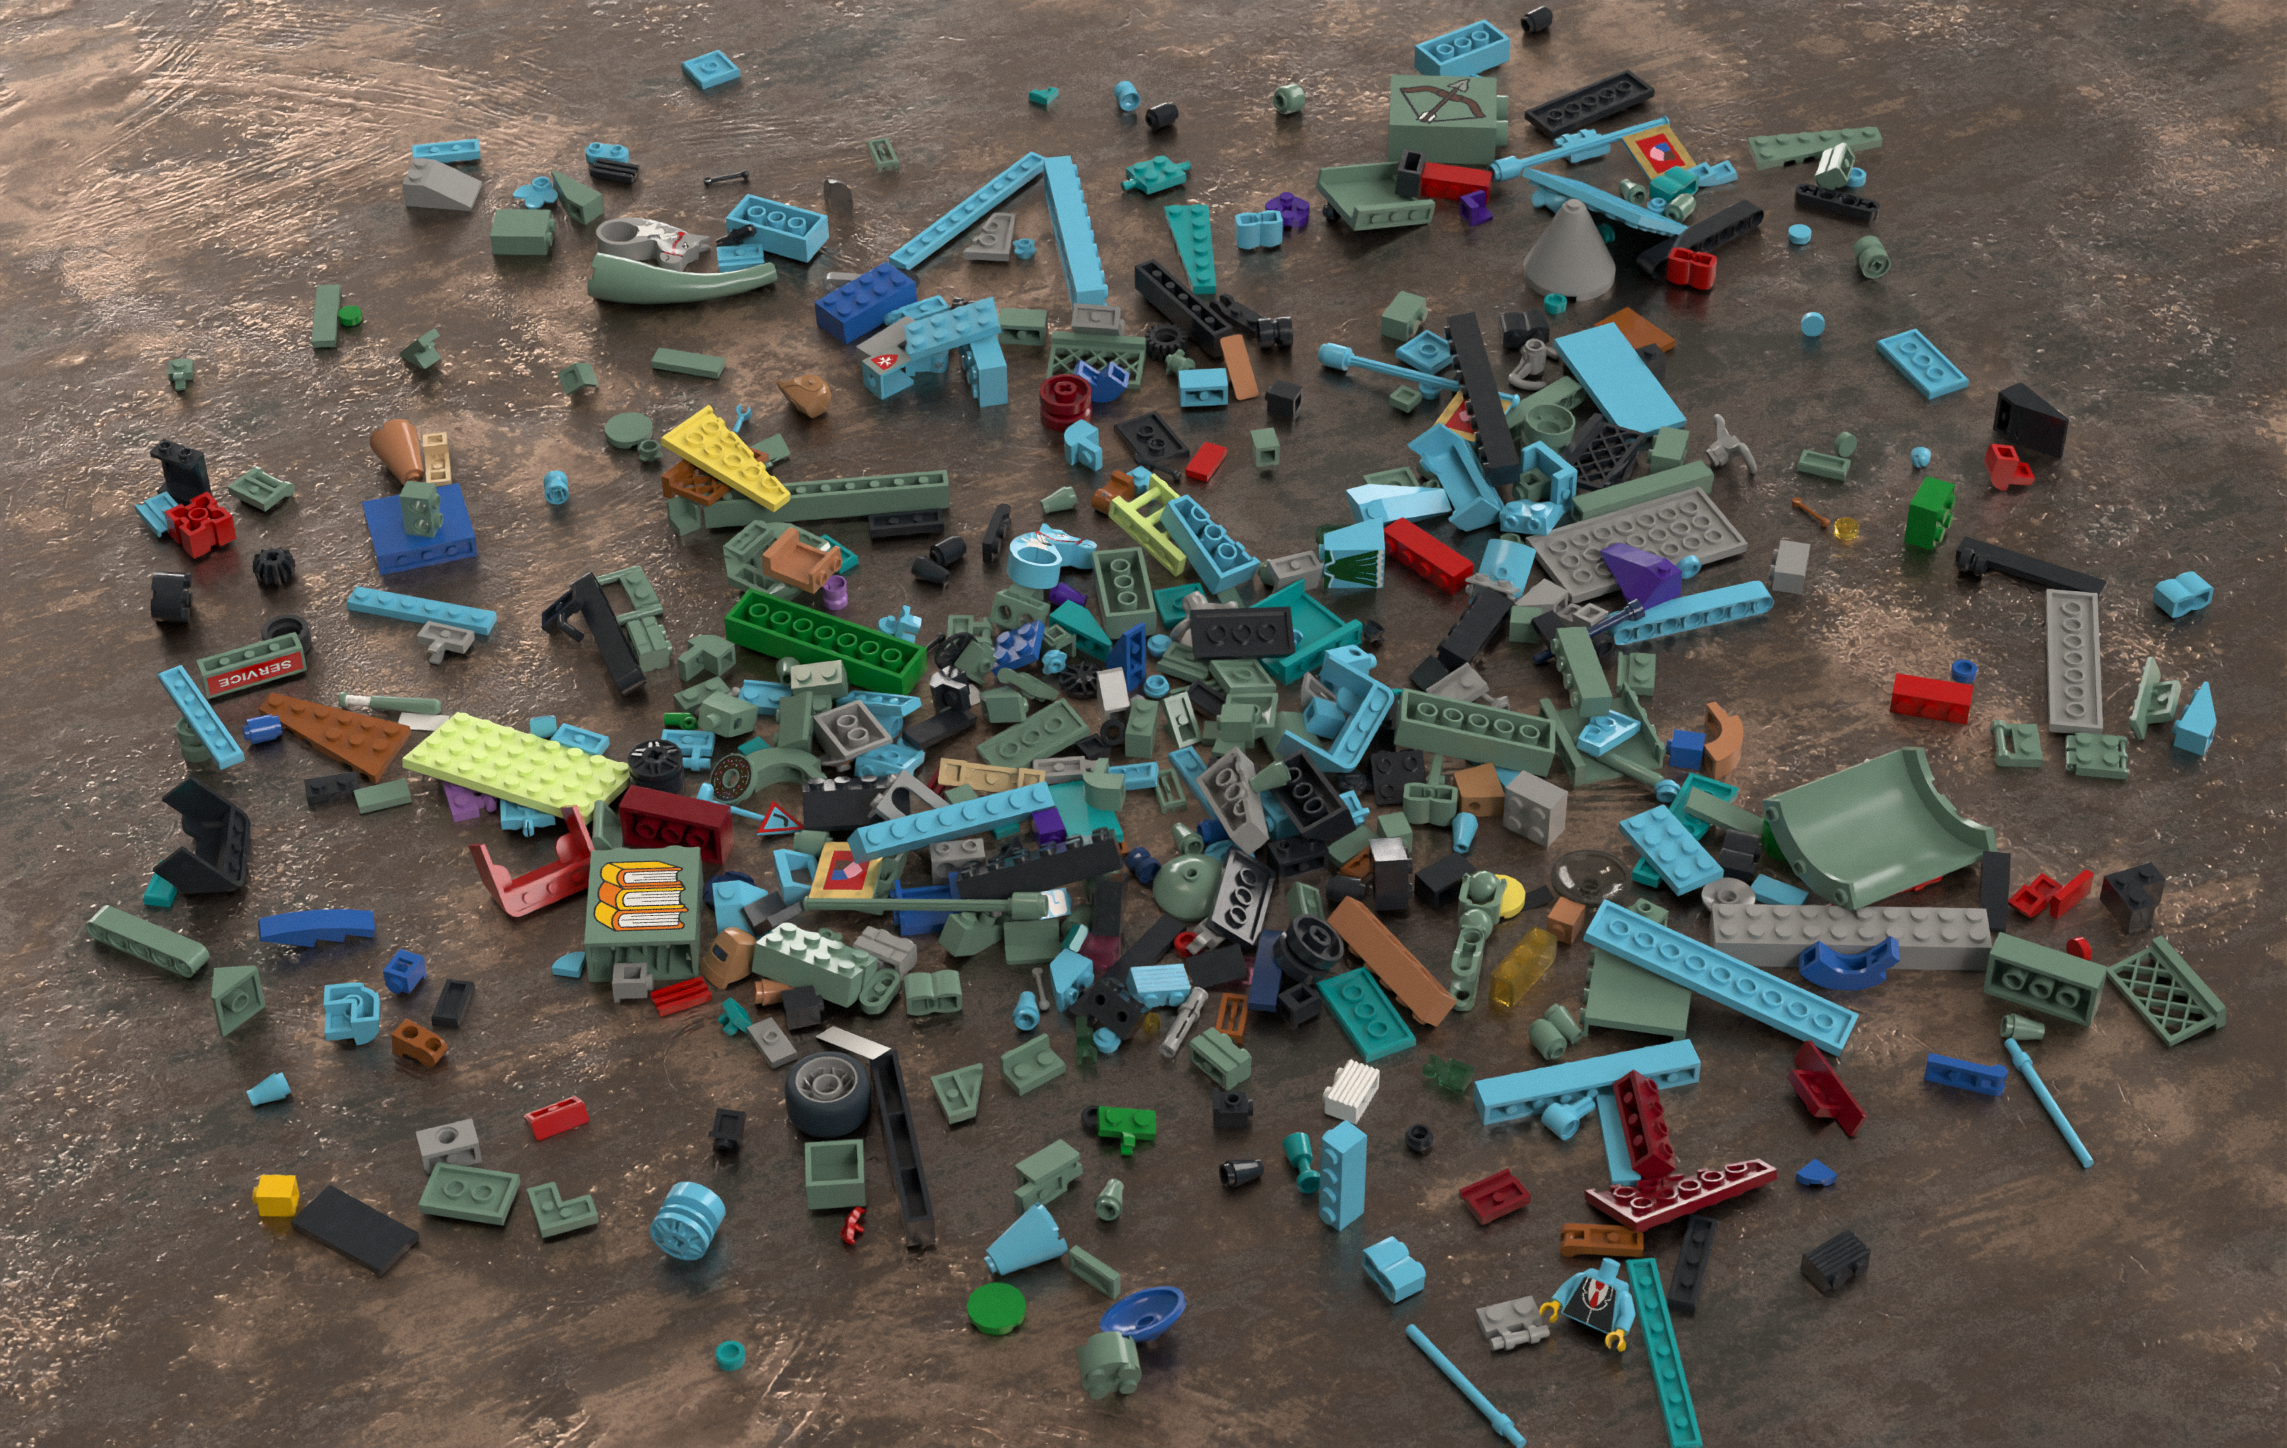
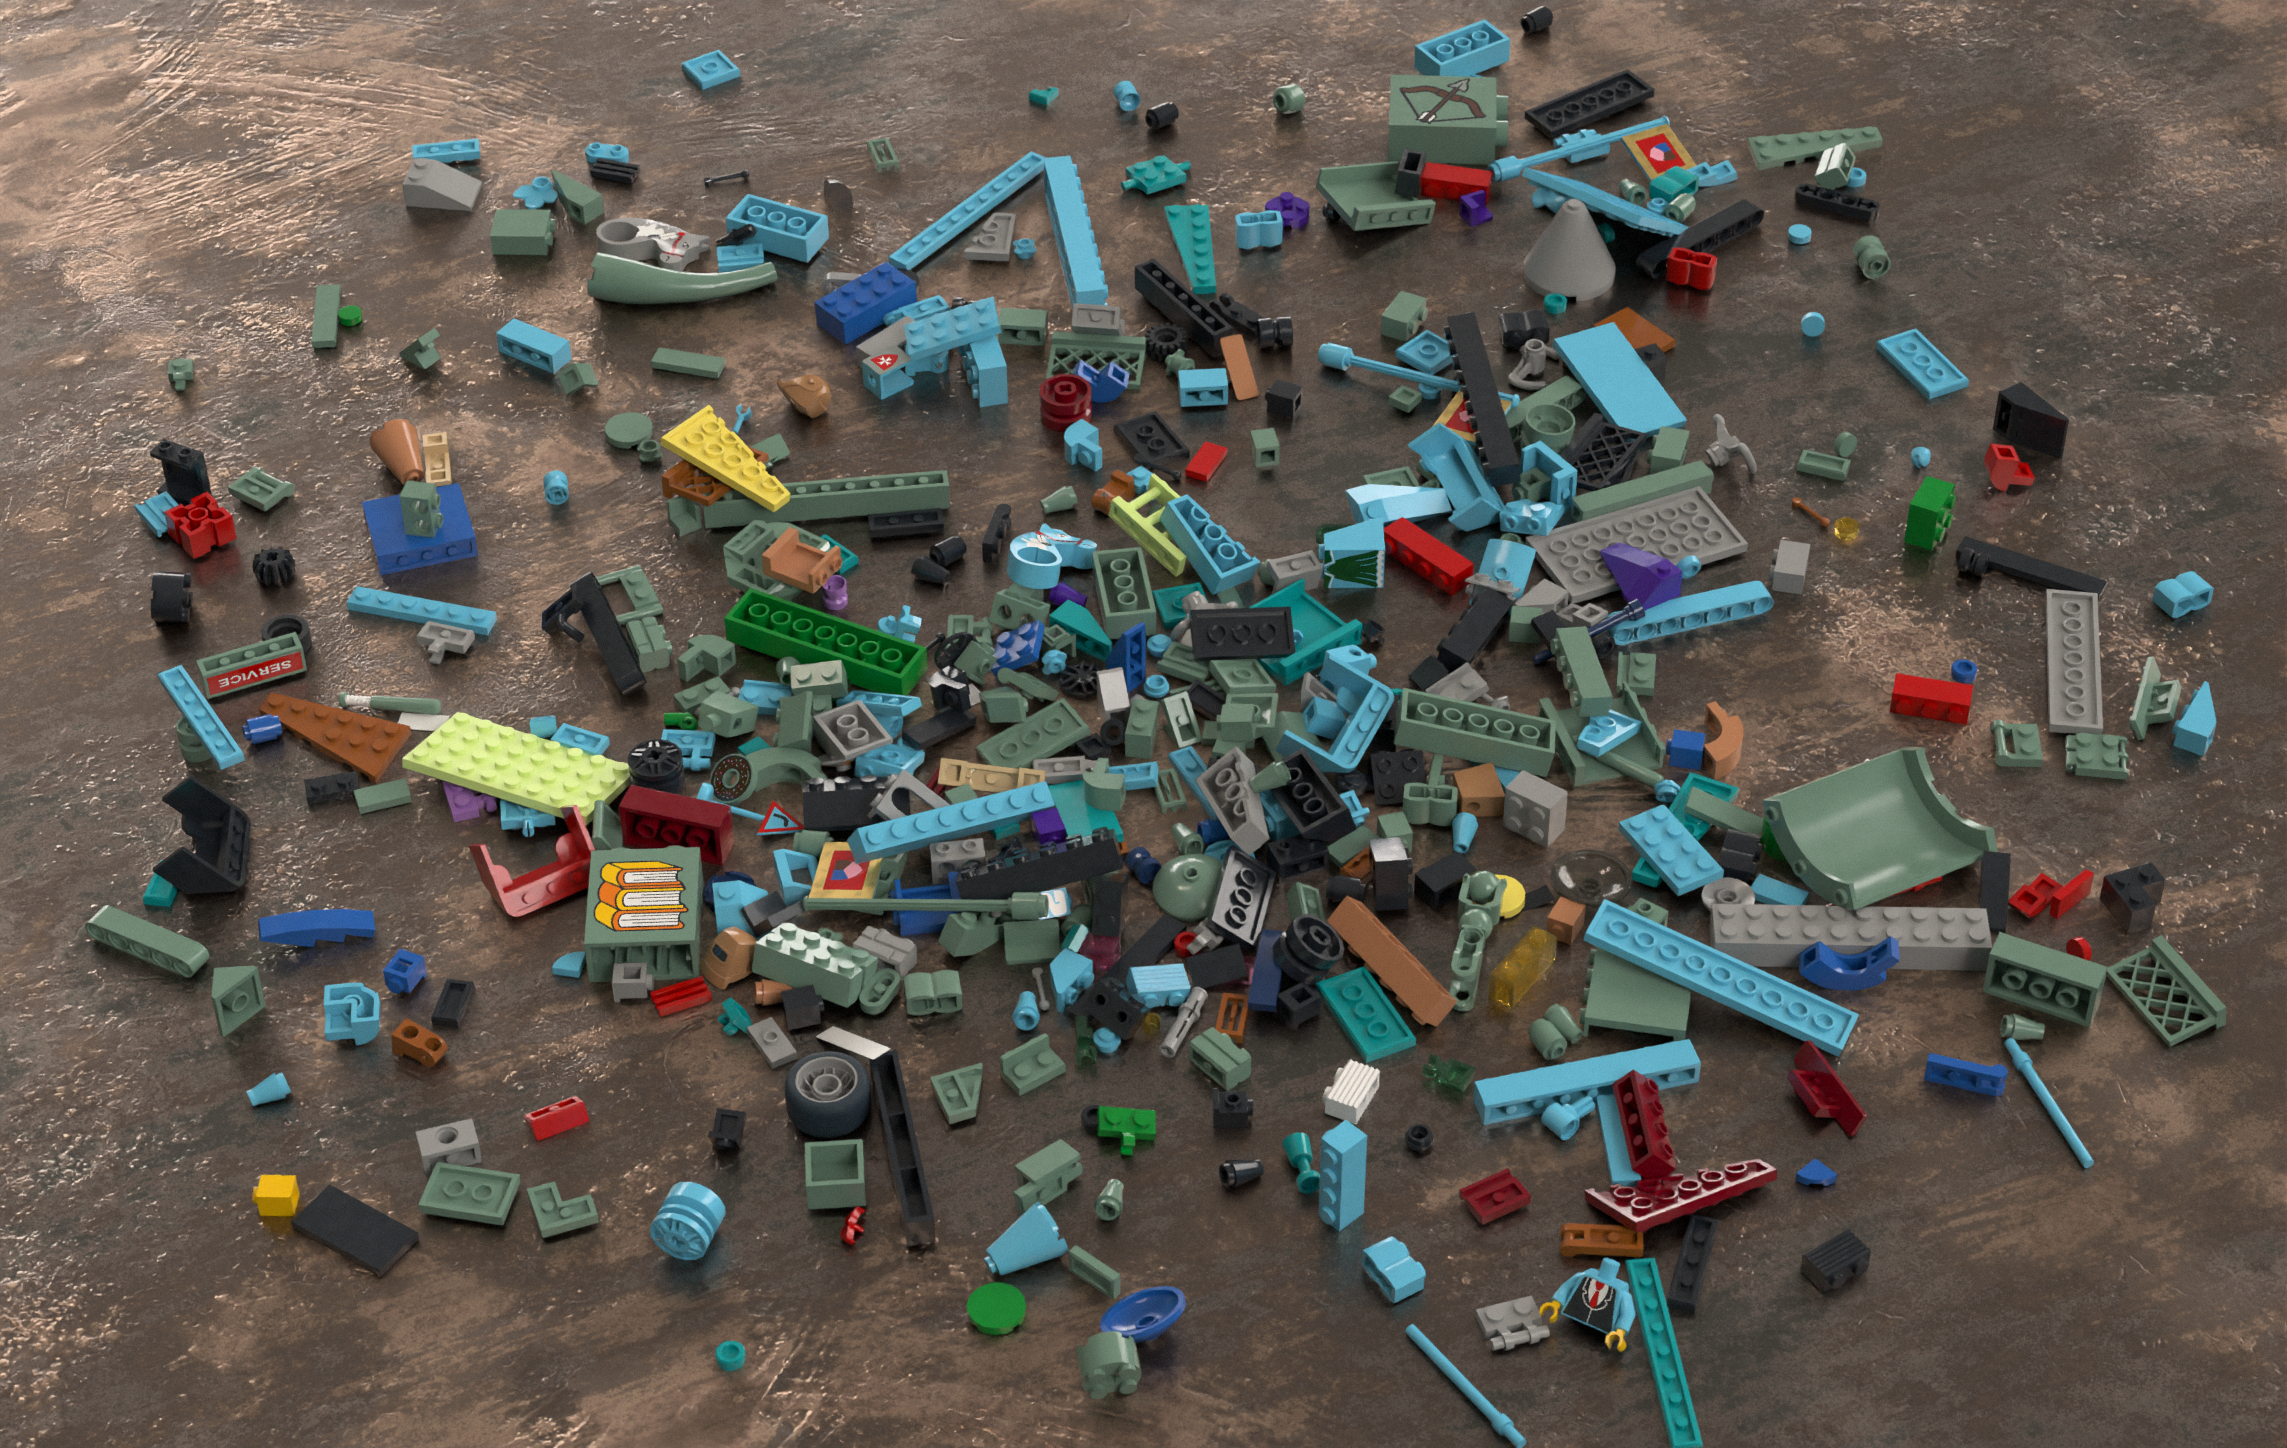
none -> medium azure brick [496,318,571,374]

